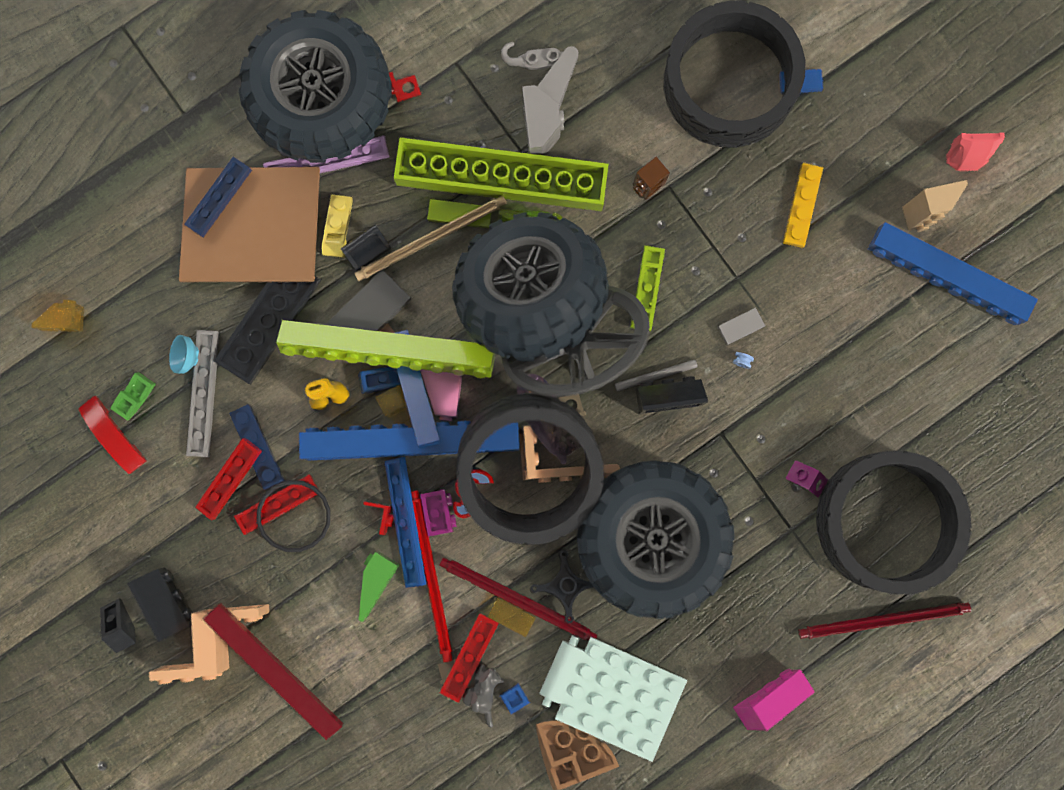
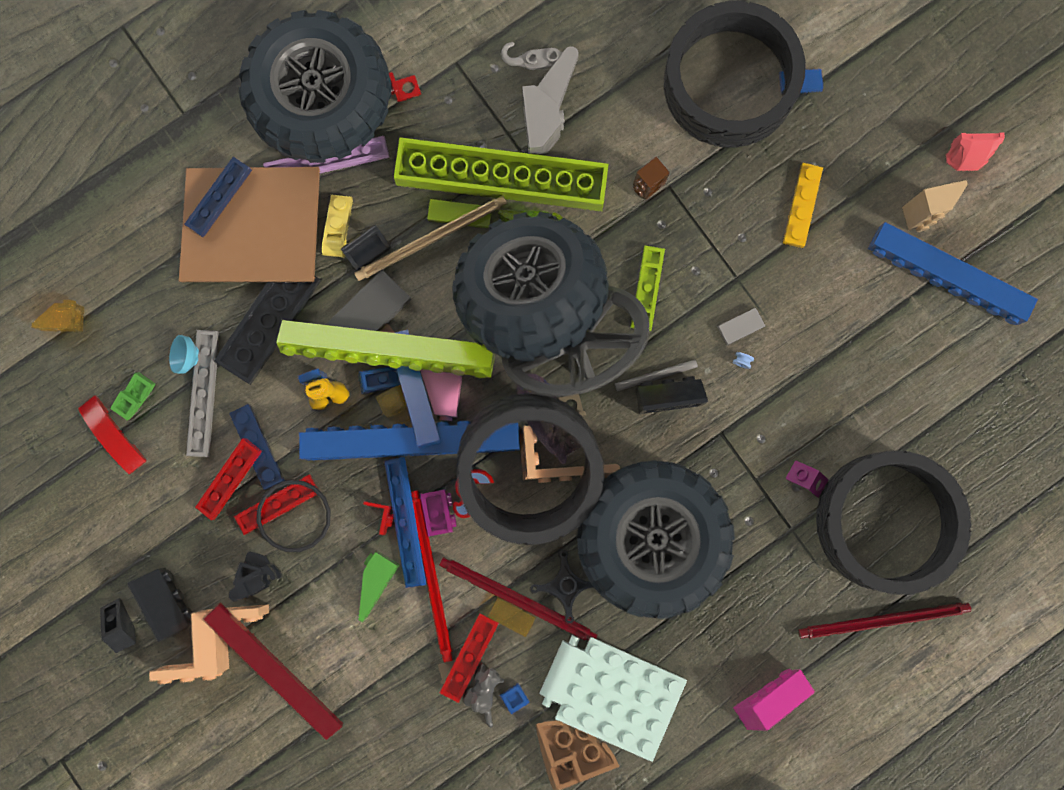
none -> black piece [228,551,282,602]
none -> blue tile [298,369,328,386]

